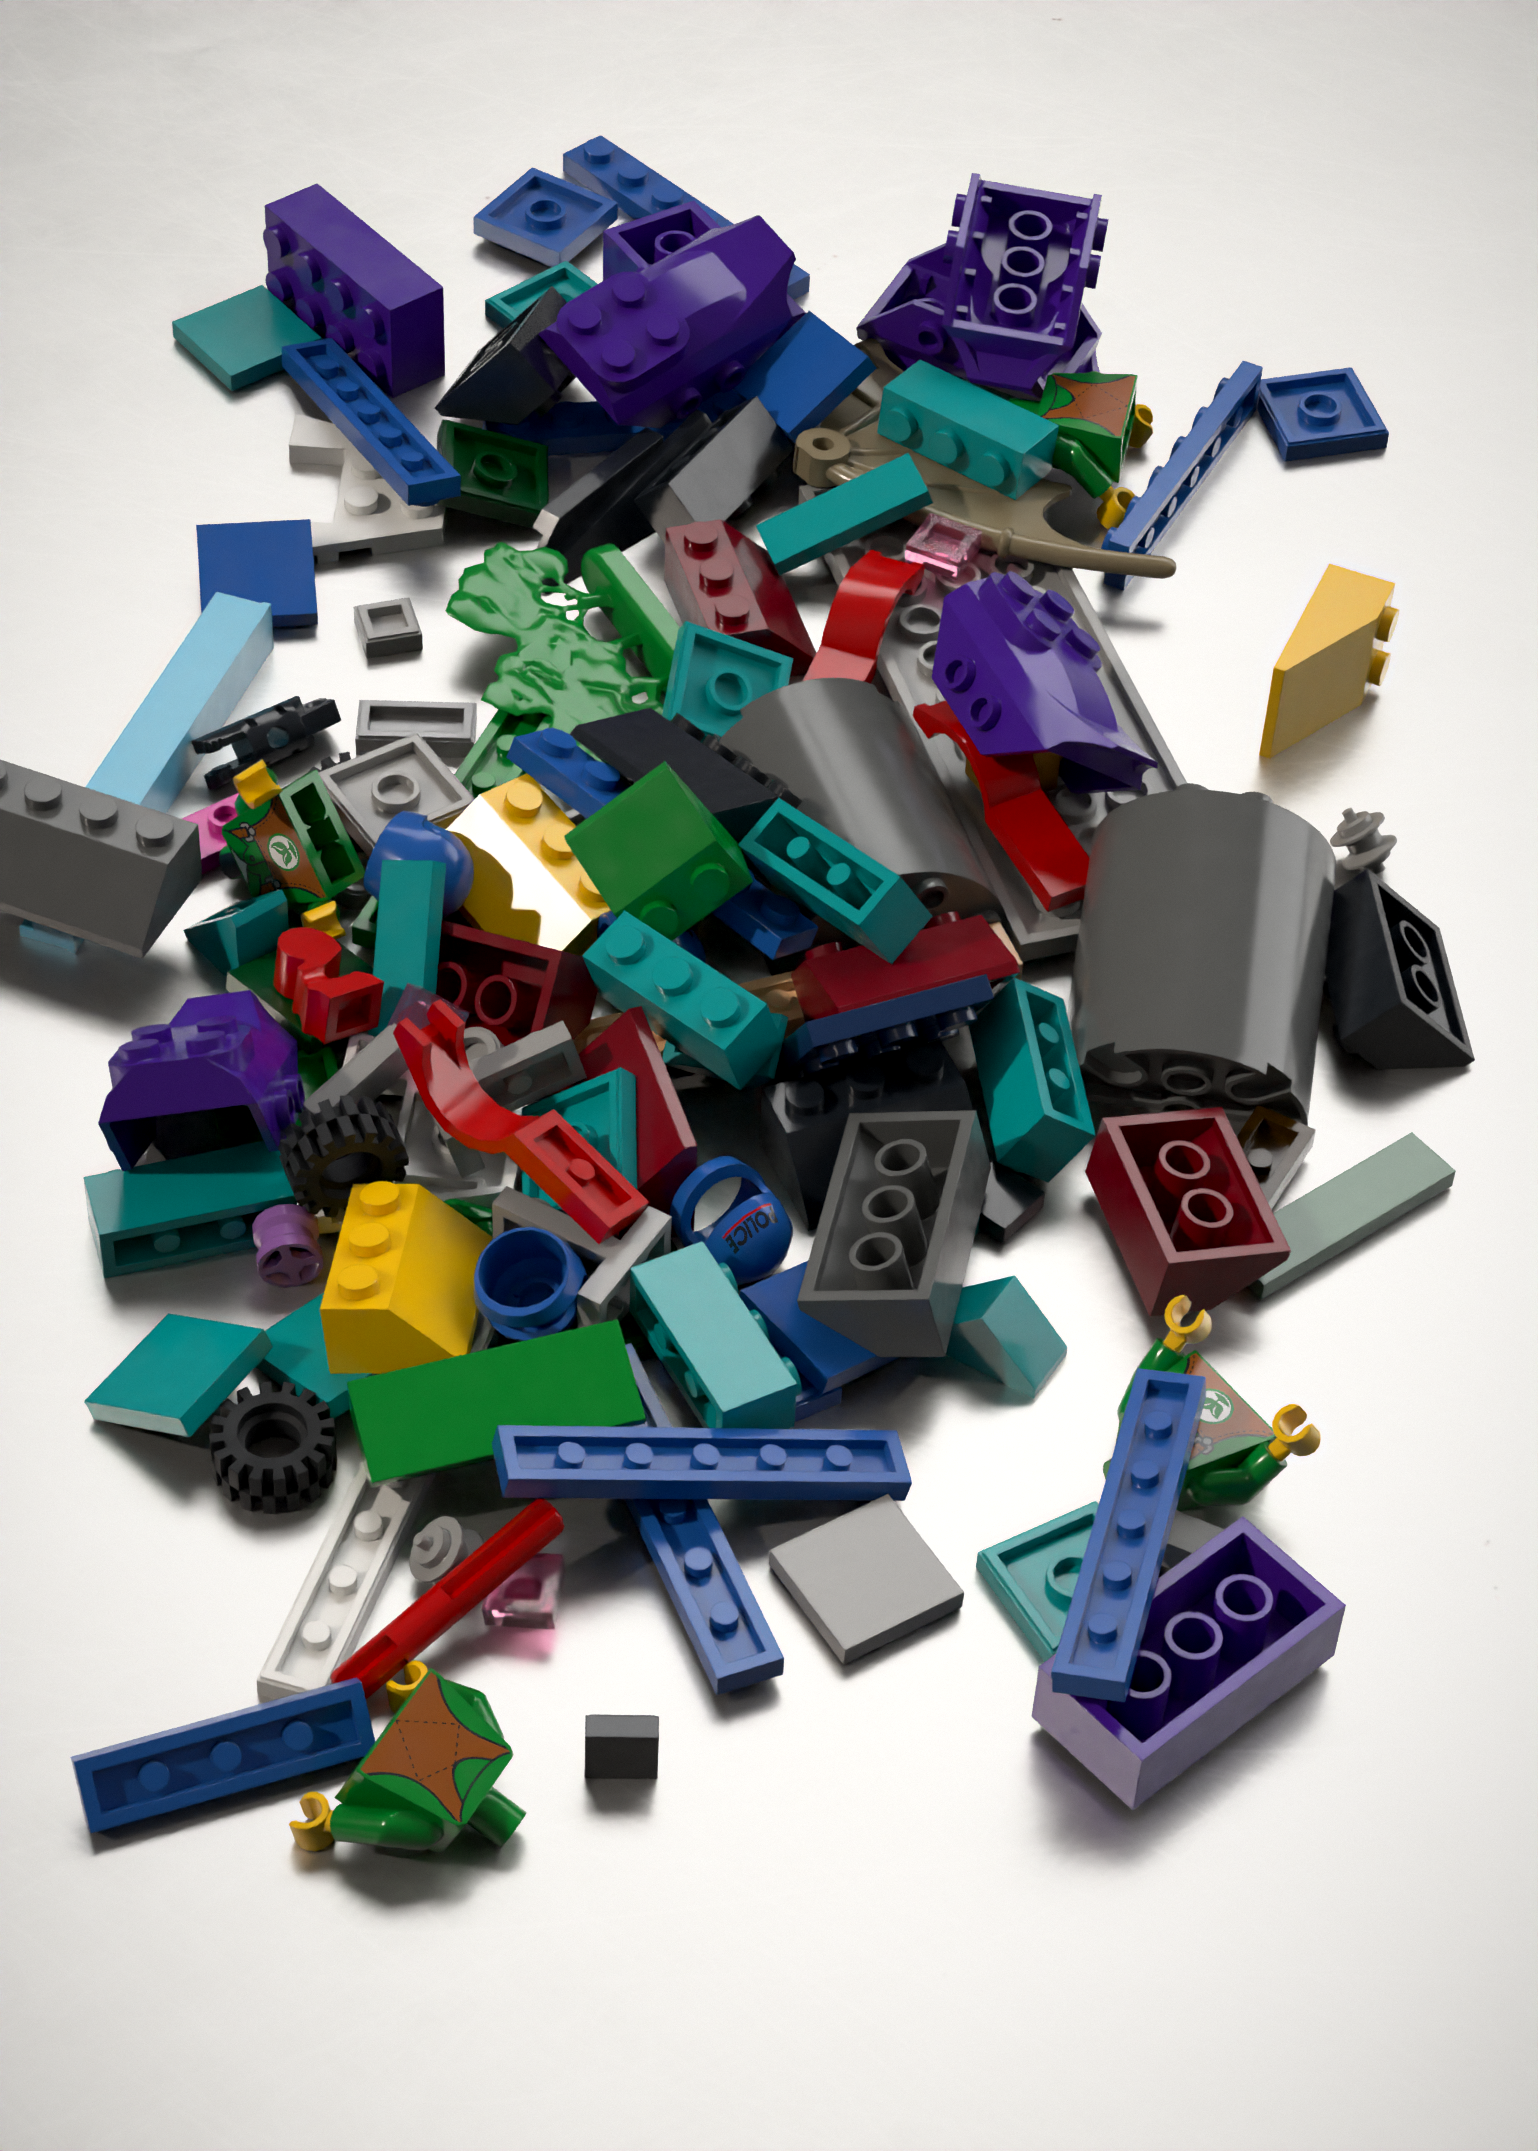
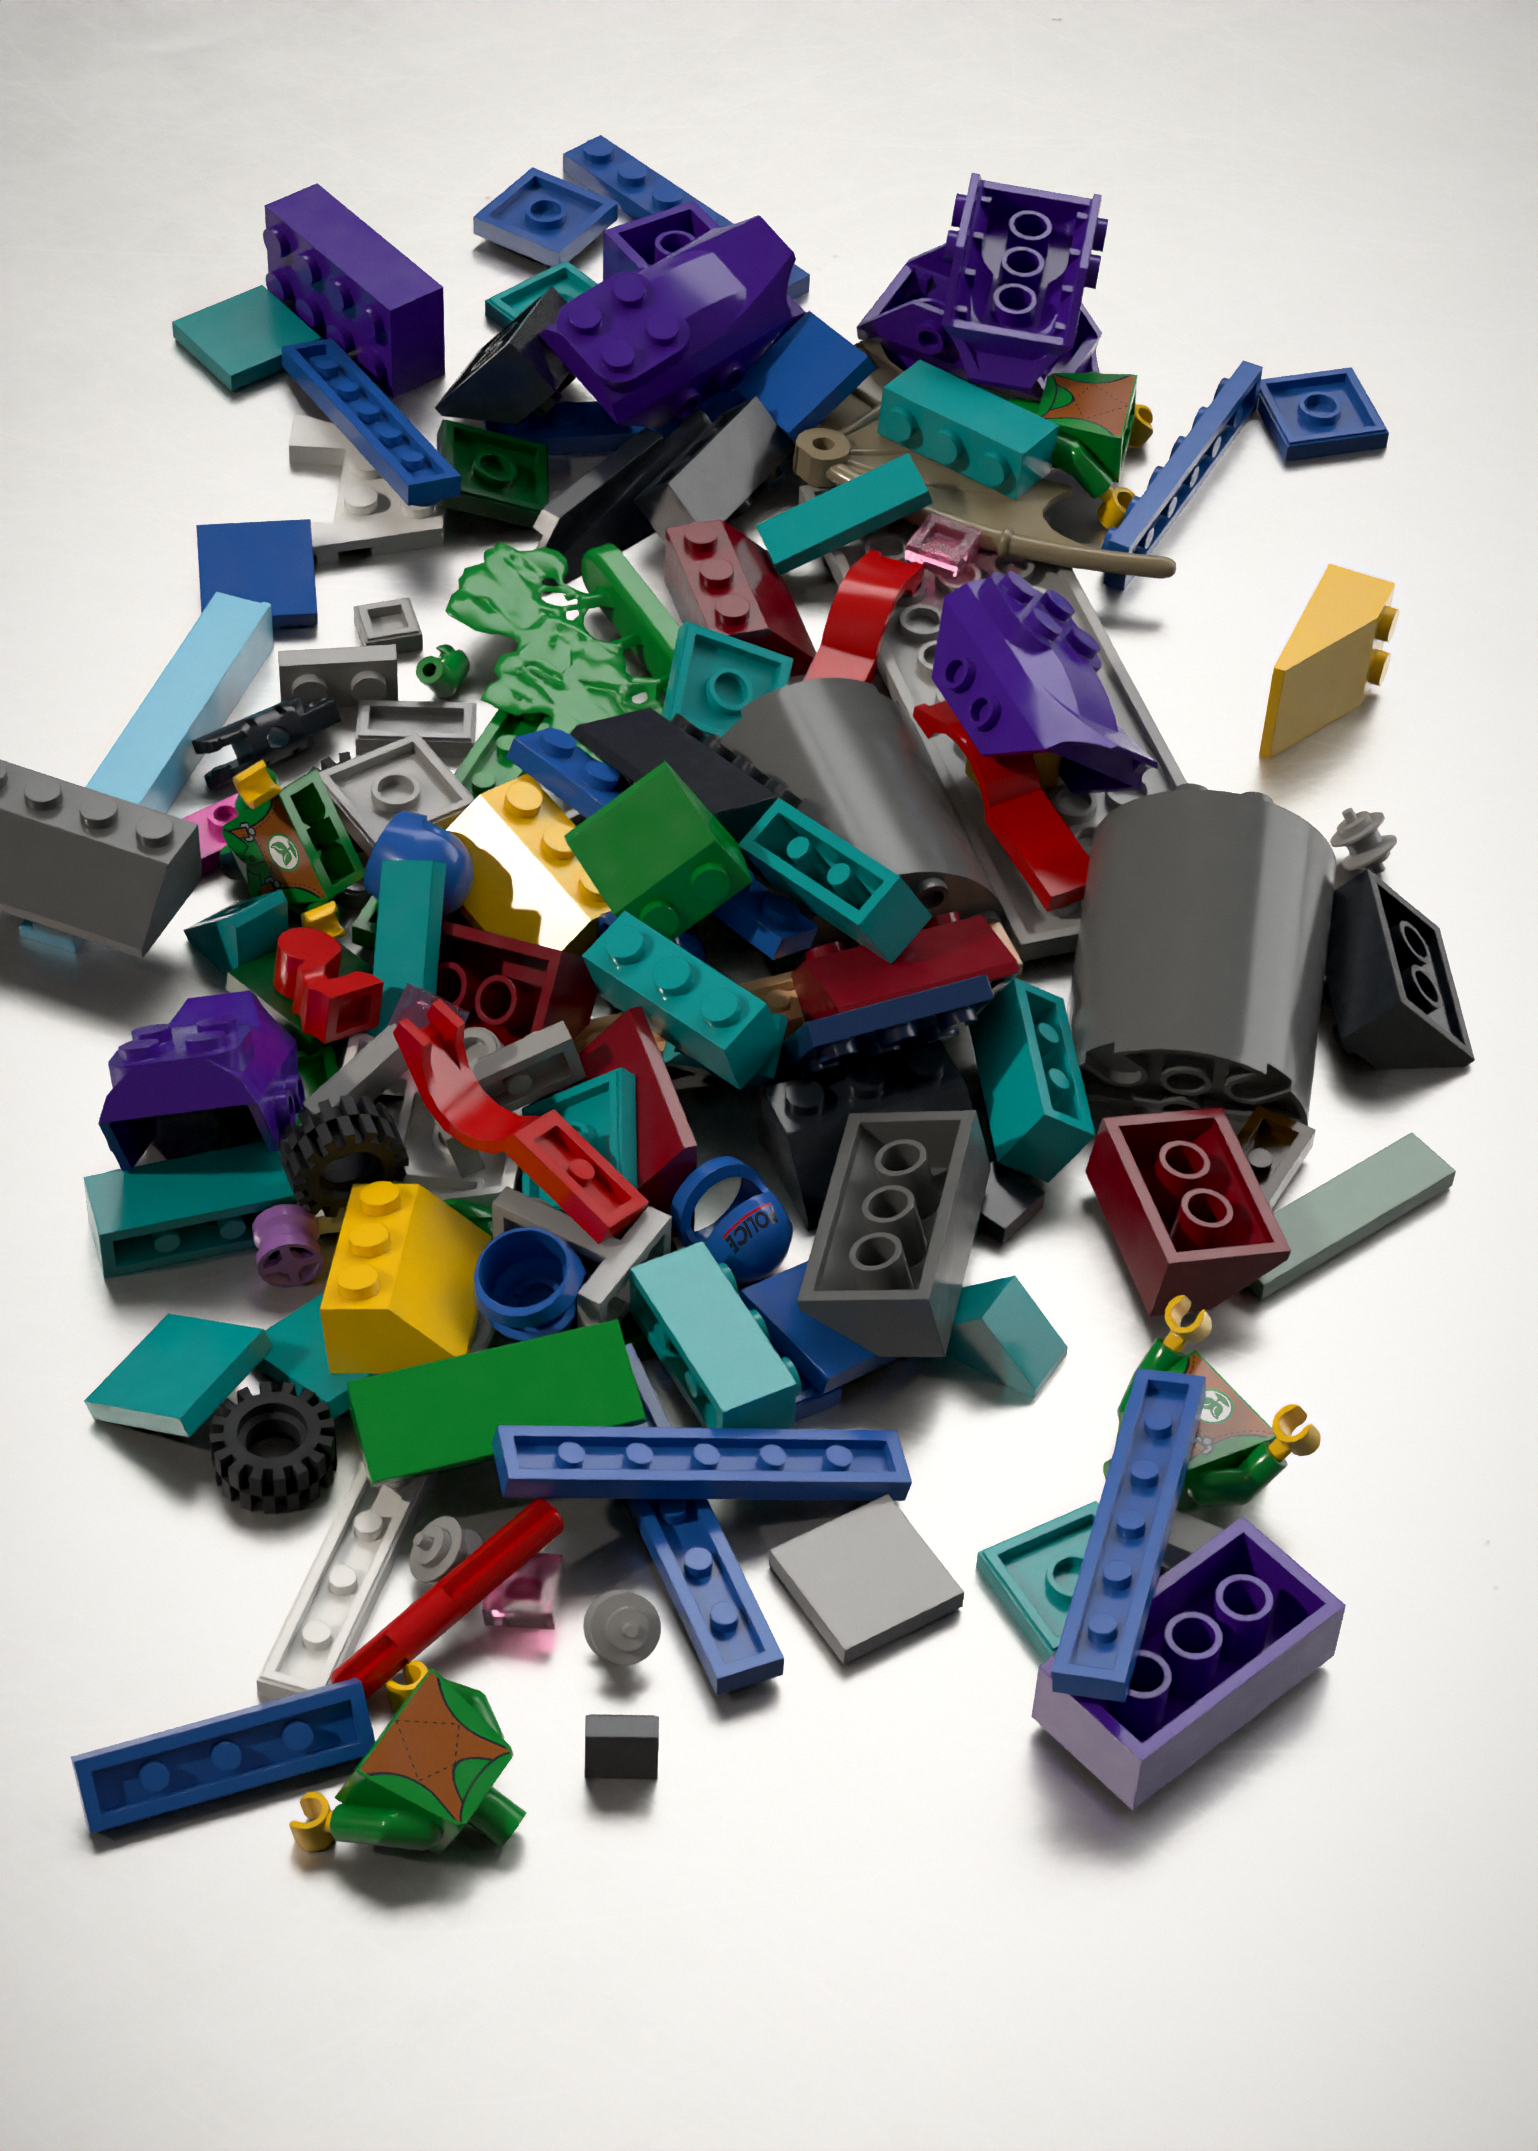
none -> light grey plate [278,644,399,707]
none -> green arm [416,644,470,698]
none -> light grey wheel [583,1590,661,1665]

